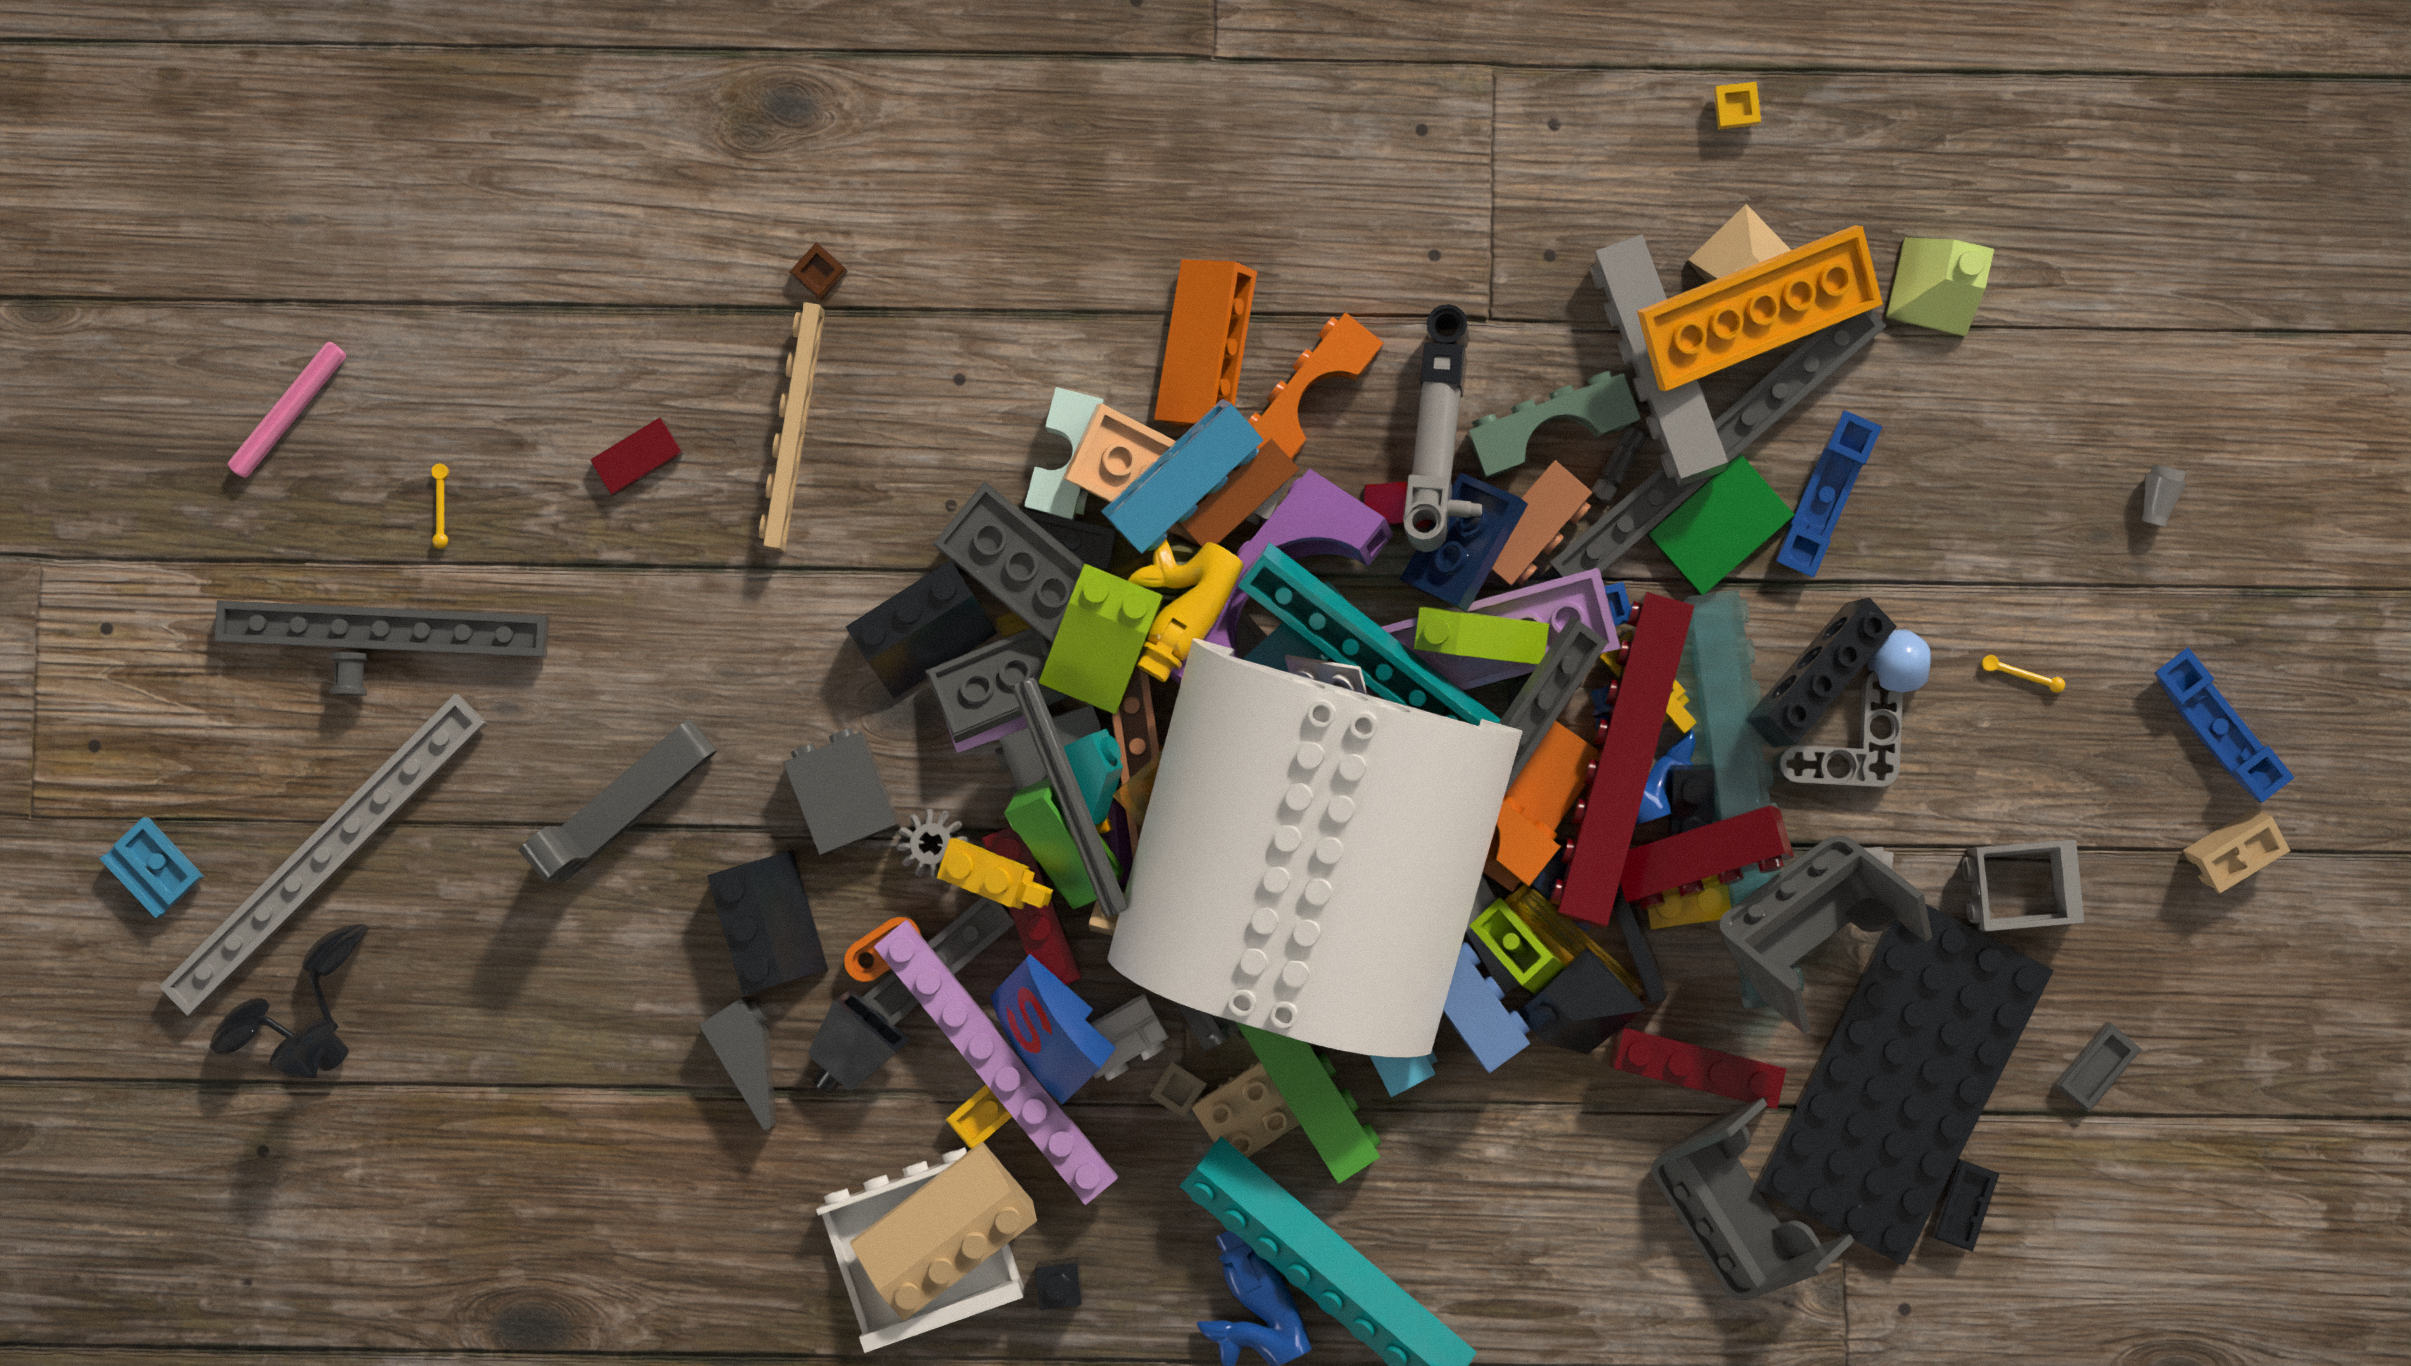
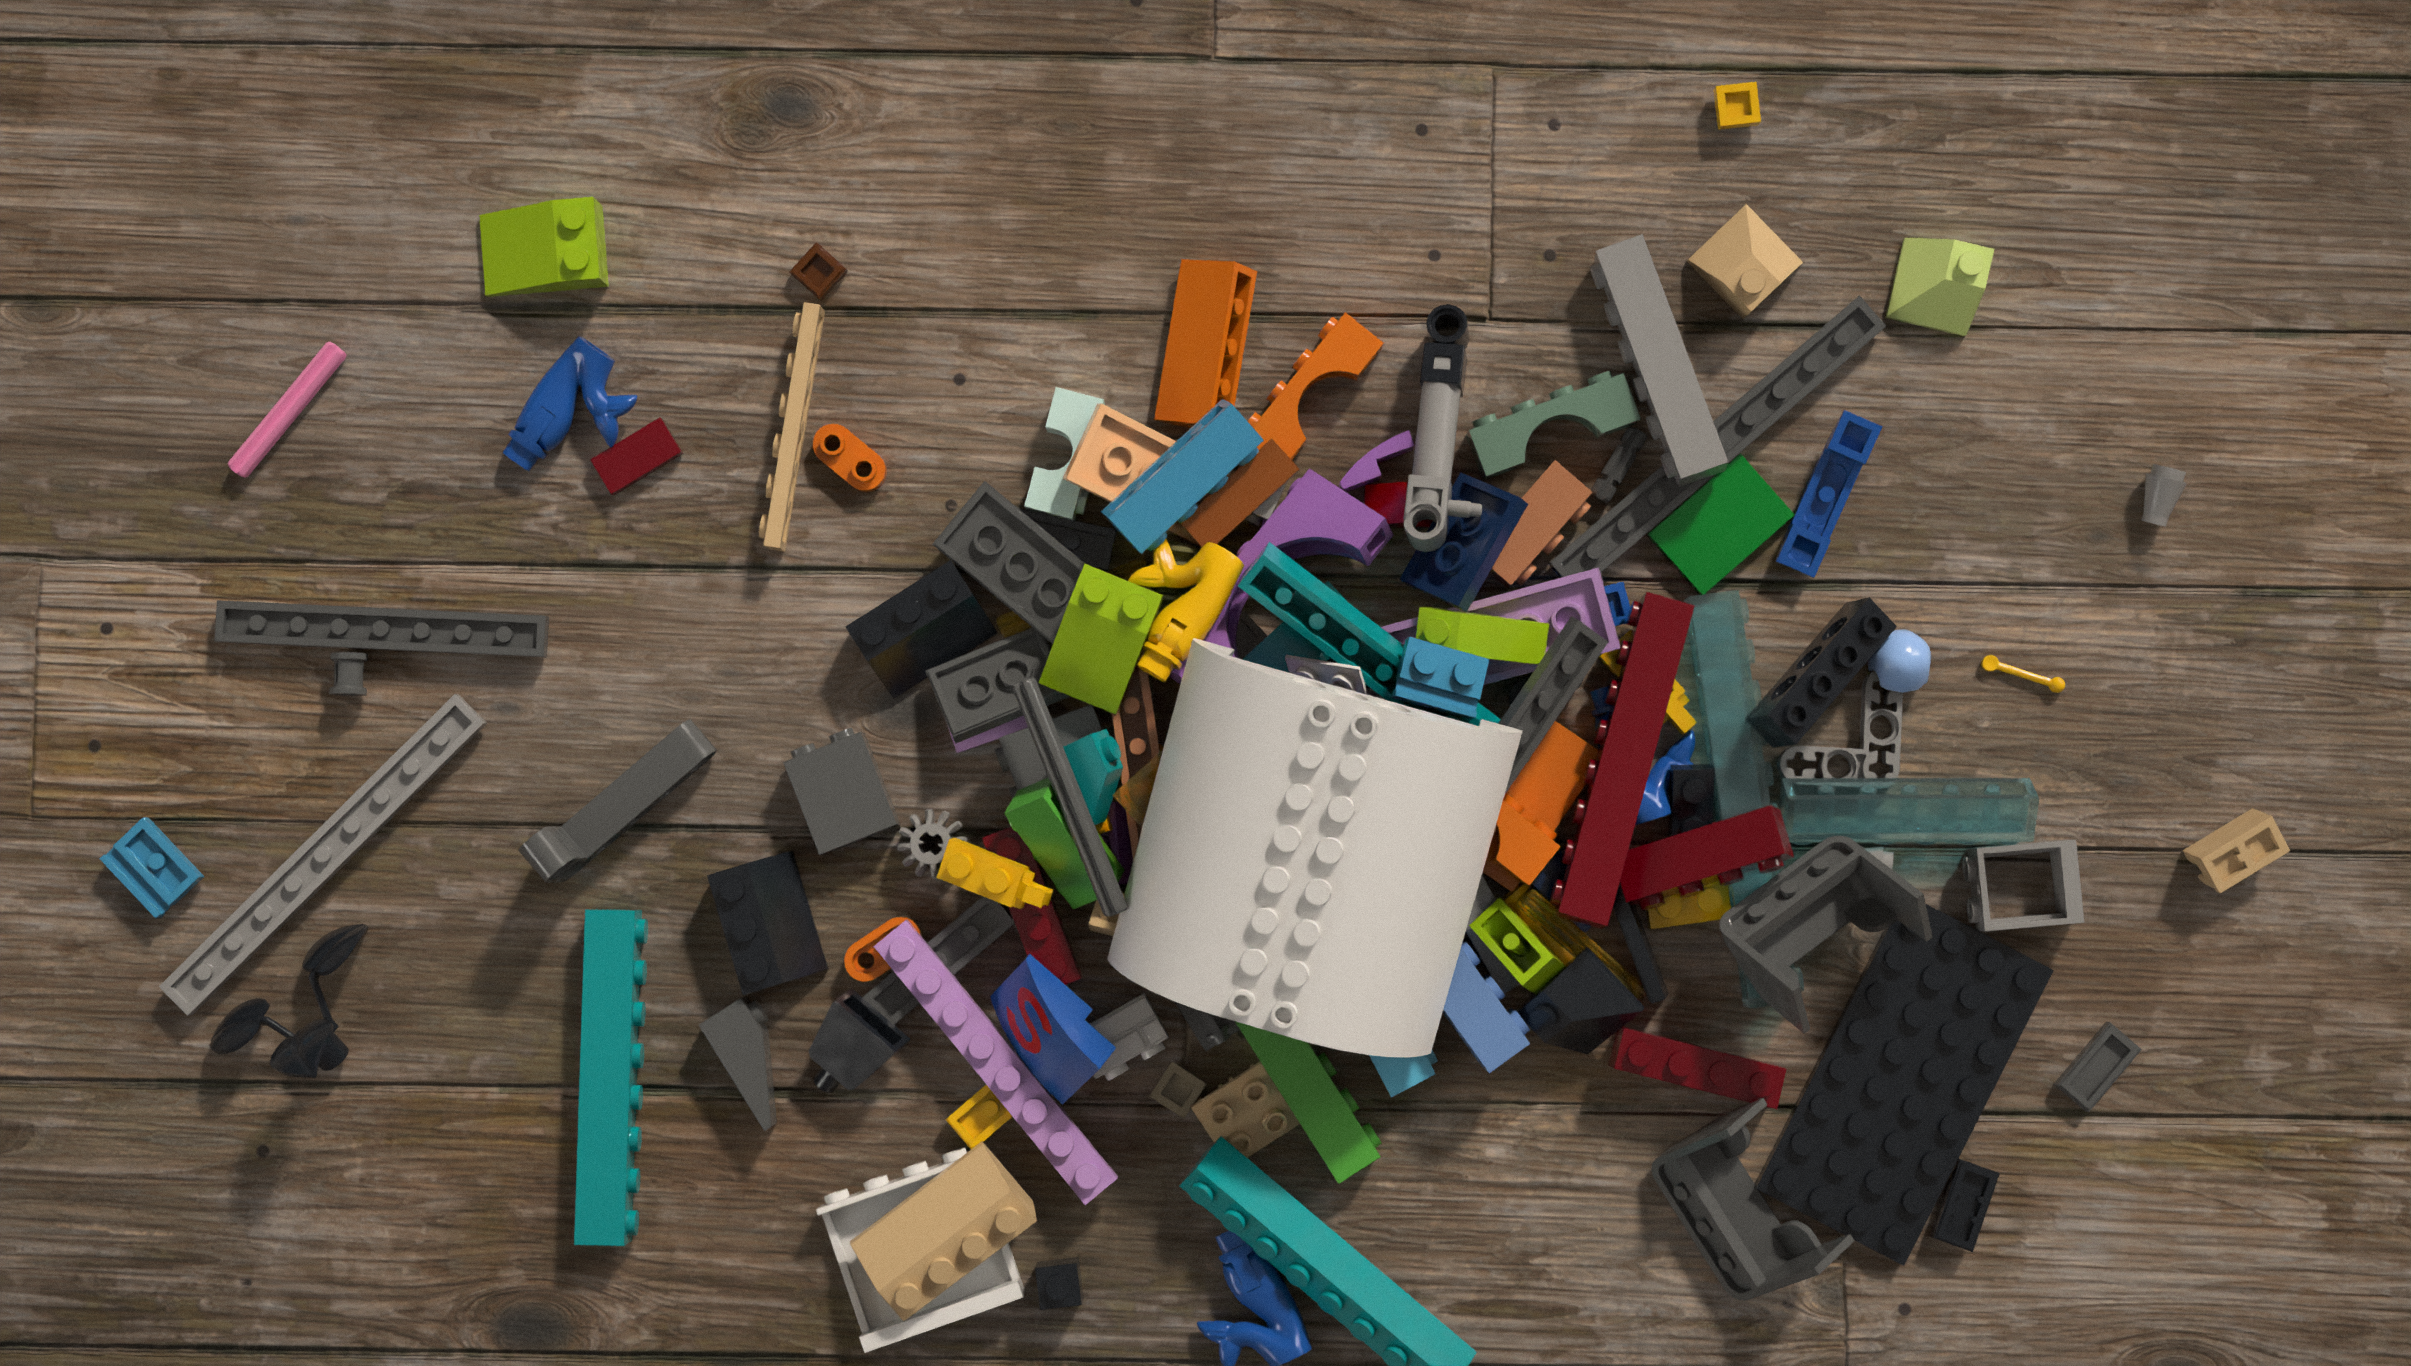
yellow hinge [431,463,449,549] -> none
light orange plate [1637,225,1883,391] -> none
blue slope [2154,647,2295,803] -> none
none -> lime slope [479,197,609,297]
none -> blue piece [502,336,637,471]
none -> teal brick [574,909,648,1246]
none -> orange plate [813,424,887,492]
none -> medium lavender slope [1339,430,1415,492]
none -> dark azure plate [1391,637,1490,720]
none -> clear light blue brick [1779,778,2039,845]

